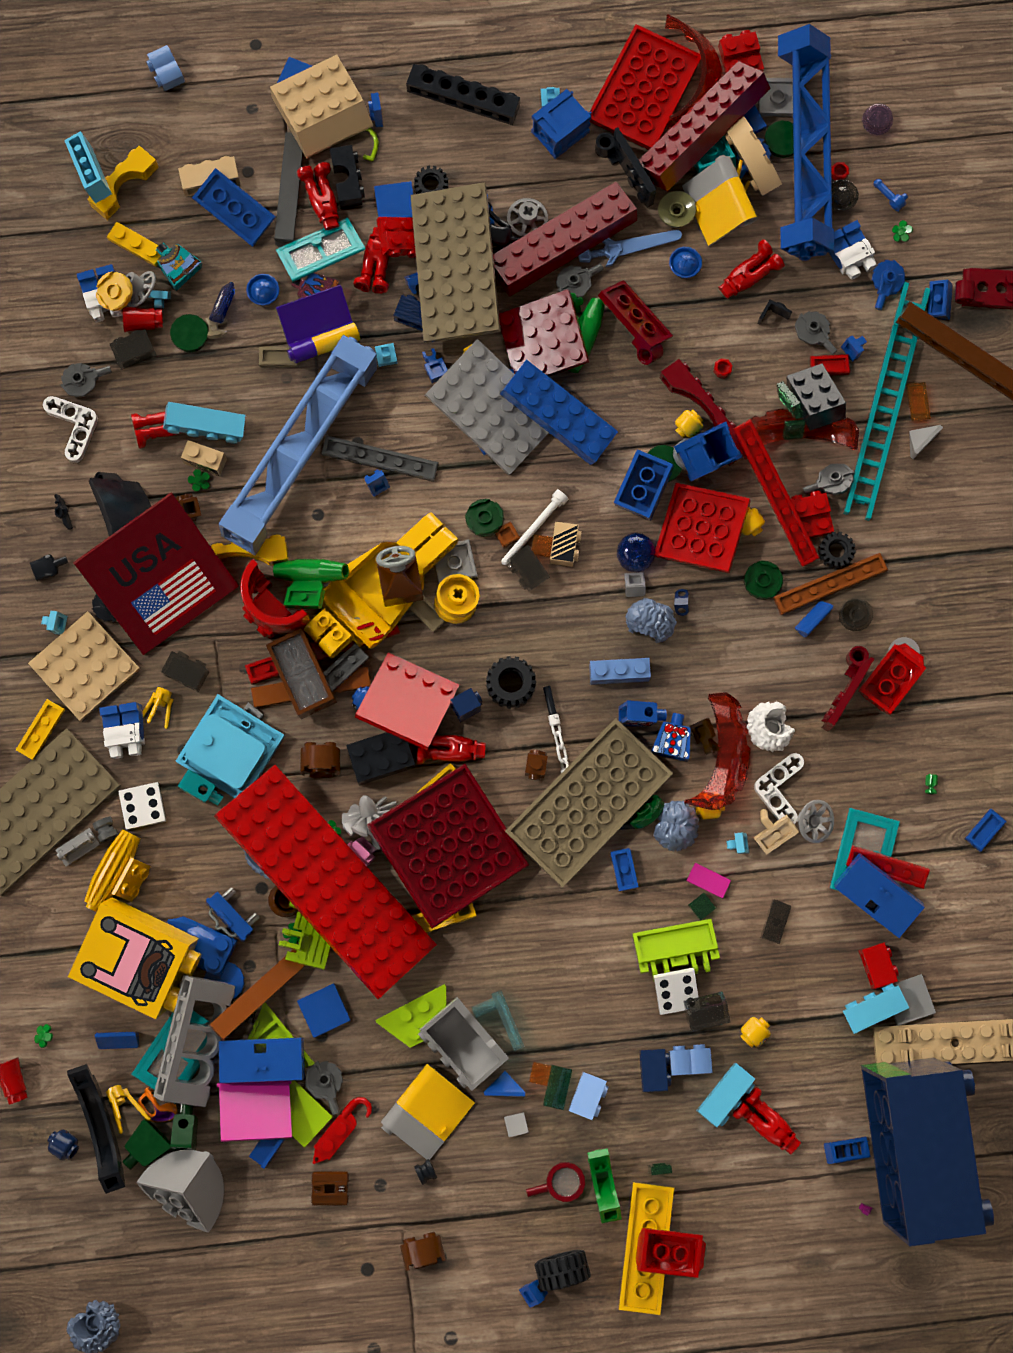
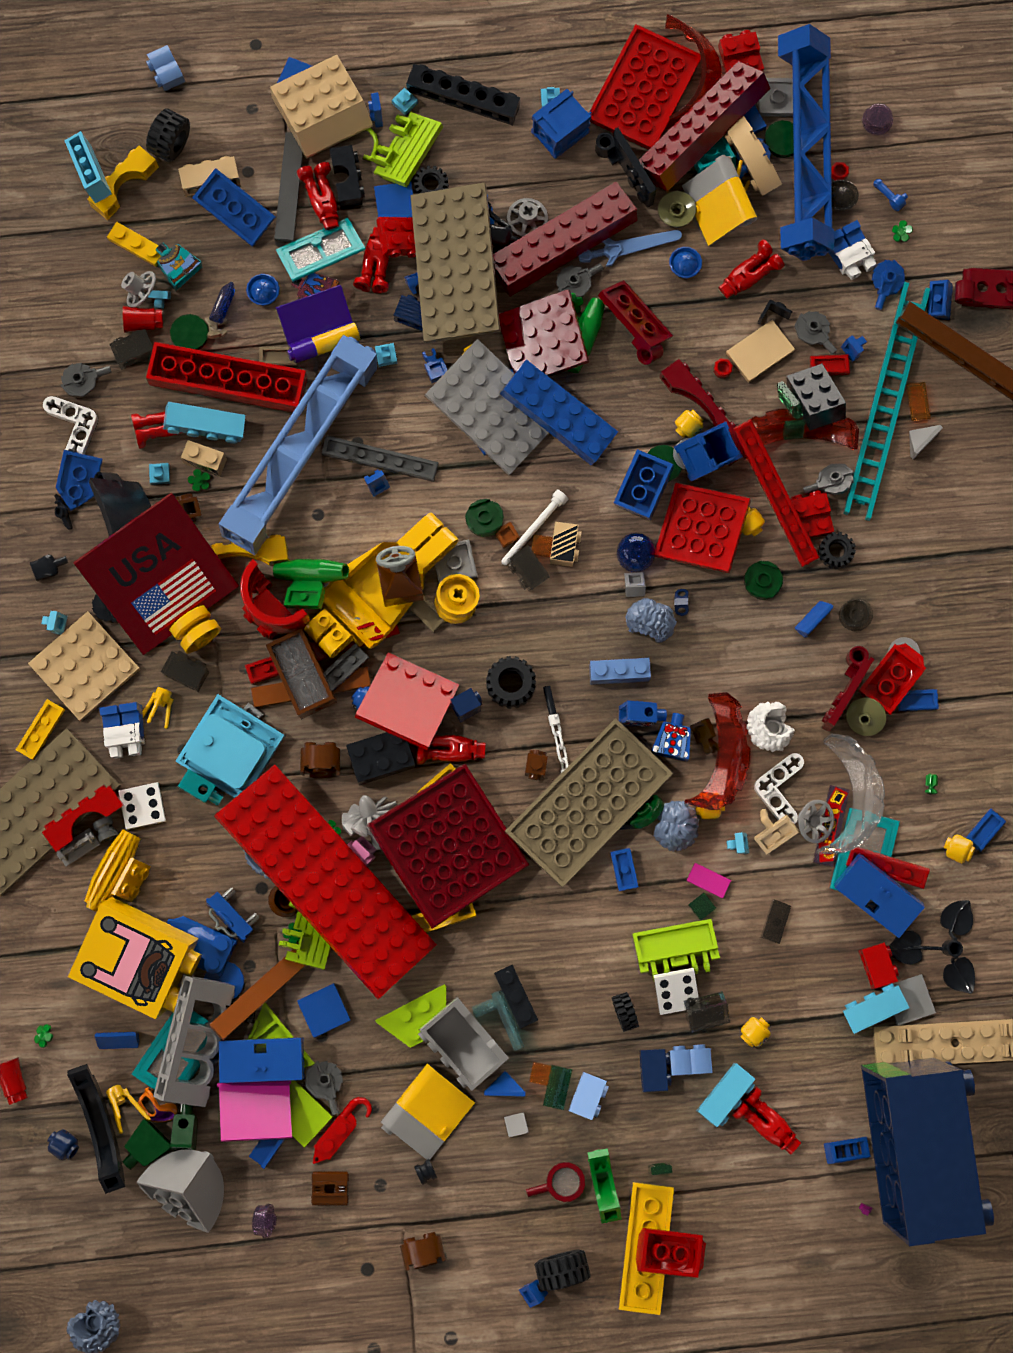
hips [77,264,122,323] -> none
yellow tile [96,272,133,311] -> none
dark orange tile [773,553,888,615] -> none
none -> red arch [42,785,124,852]
none -> blue tile [56,450,103,511]
none -> black tyre [146,108,190,162]
none -> red brick [146,342,308,412]
none -> medium azure tile [149,463,170,485]
none -> yellow wheel [169,605,221,654]
none -> clear purple piece [252,1204,277,1239]
none -> lime hinge [370,112,443,187]
none -> medium azure tile [392,88,418,115]
none -> black arch [494,965,538,1029]
none -> black tyre [612,992,639,1032]
none -> tan tile [726,320,795,383]
none -> tile [813,785,850,867]
none -> clear windscreen [817,734,885,854]
none -> olive dish [847,697,886,736]
none -> black plant [889,900,975,994]
none -> blue tile [898,689,939,711]
none -> yellow head [944,834,975,864]

